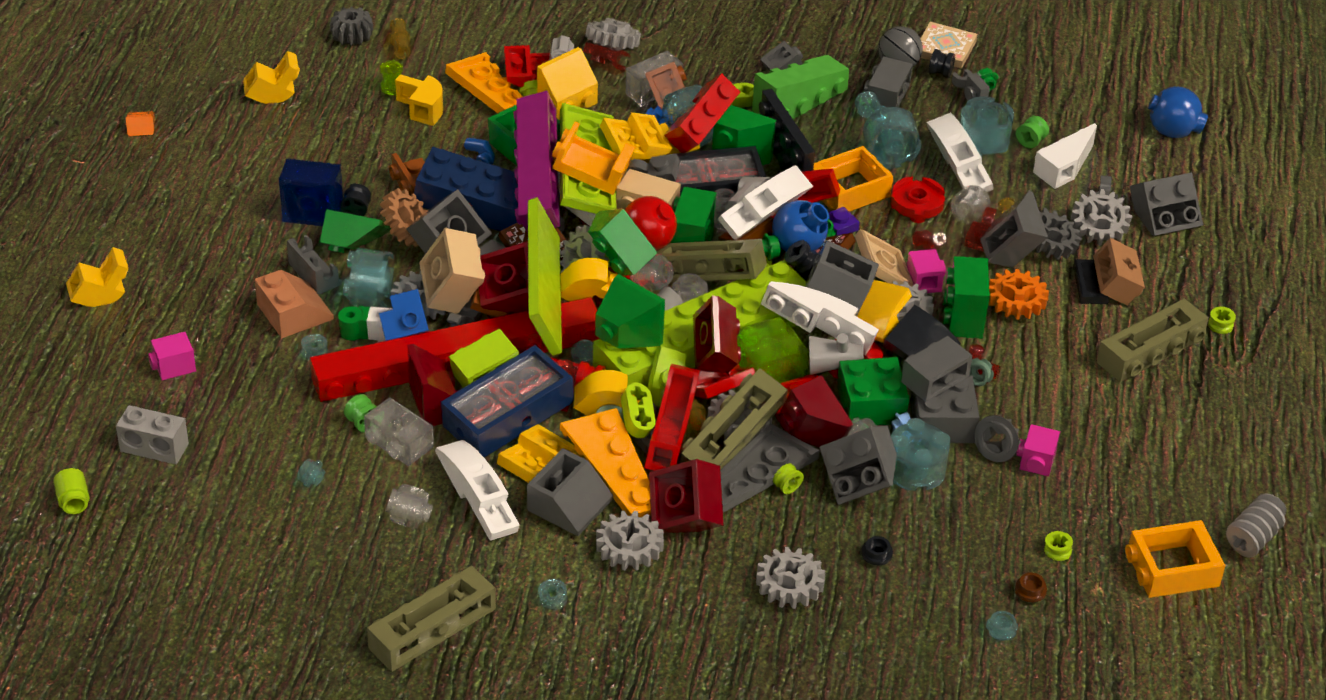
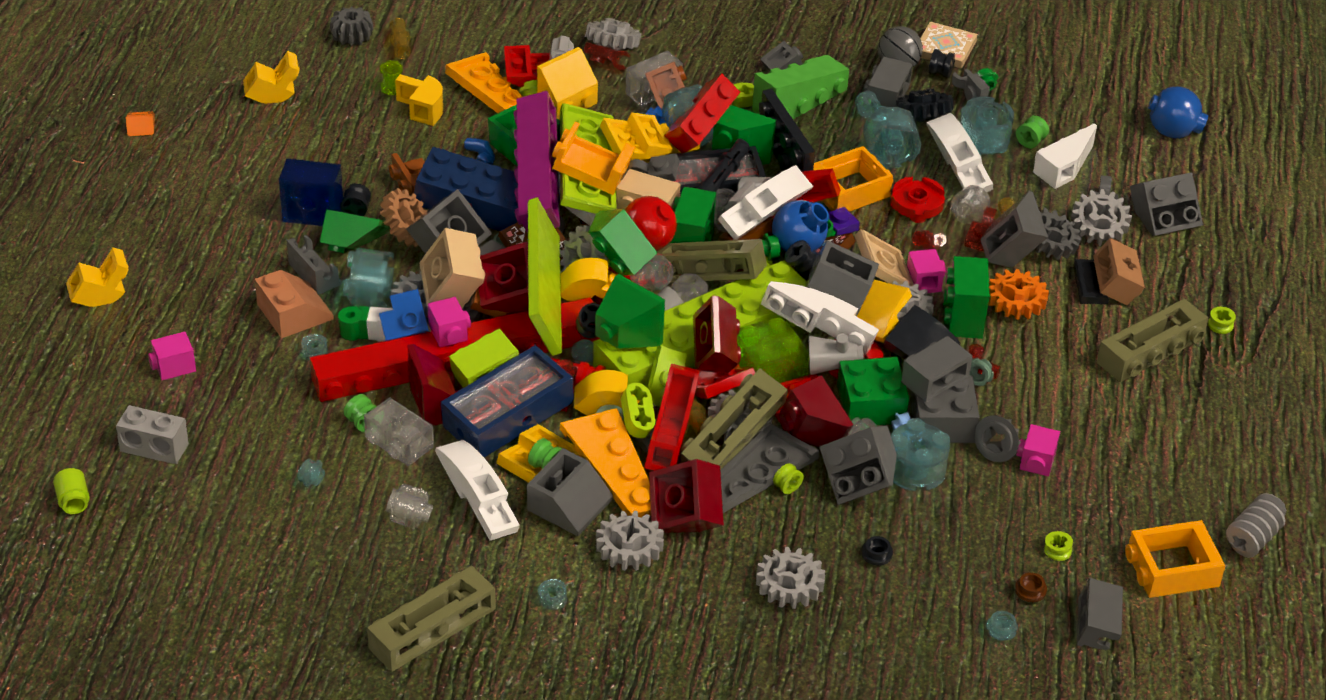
none -> dark pink brick [428,297,471,347]
none -> bright green wheel [528,438,562,469]
none -> black wheel [575,303,600,338]
none -> black pin [697,139,750,192]
none -> black gear [896,88,954,122]
none -> dark grey hinge [1076,578,1123,650]

